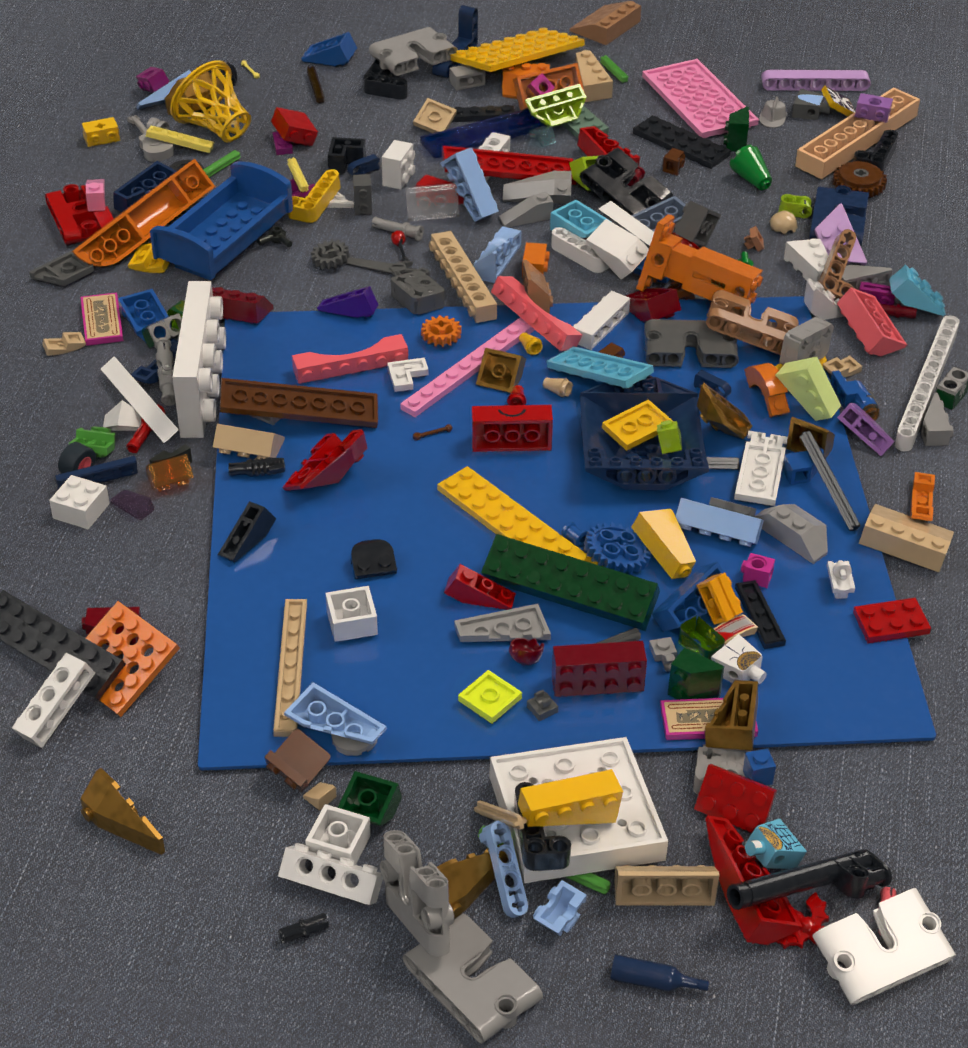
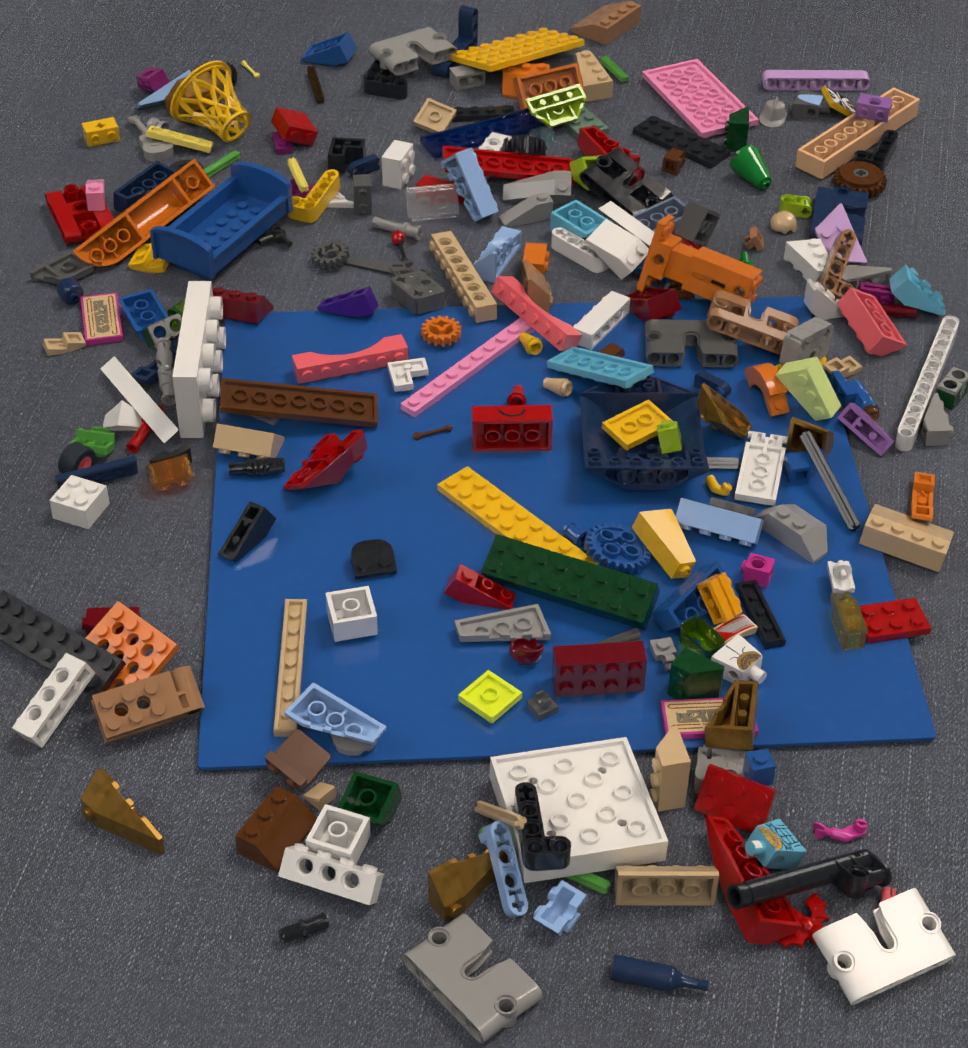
clear purple slope [110,490,154,520] -> none
light grey connector [380,830,454,956] -> none
pearl gold slope [476,347,526,393] -> none
yellow wedge [518,769,623,827] -> none
dark pink brick [527,73,555,96] -> none
none -> dark blue head [56,277,84,305]
none -> medium nougat hinge [91,665,205,745]
none -> reddish brown slope [235,786,317,873]
none -> black gear [502,136,547,156]
none -> tan slope [649,725,691,812]
none -> yellow arm [705,475,732,496]
none -> dark pink arm [813,819,868,842]
none -> clear yellow hinge [830,592,868,650]

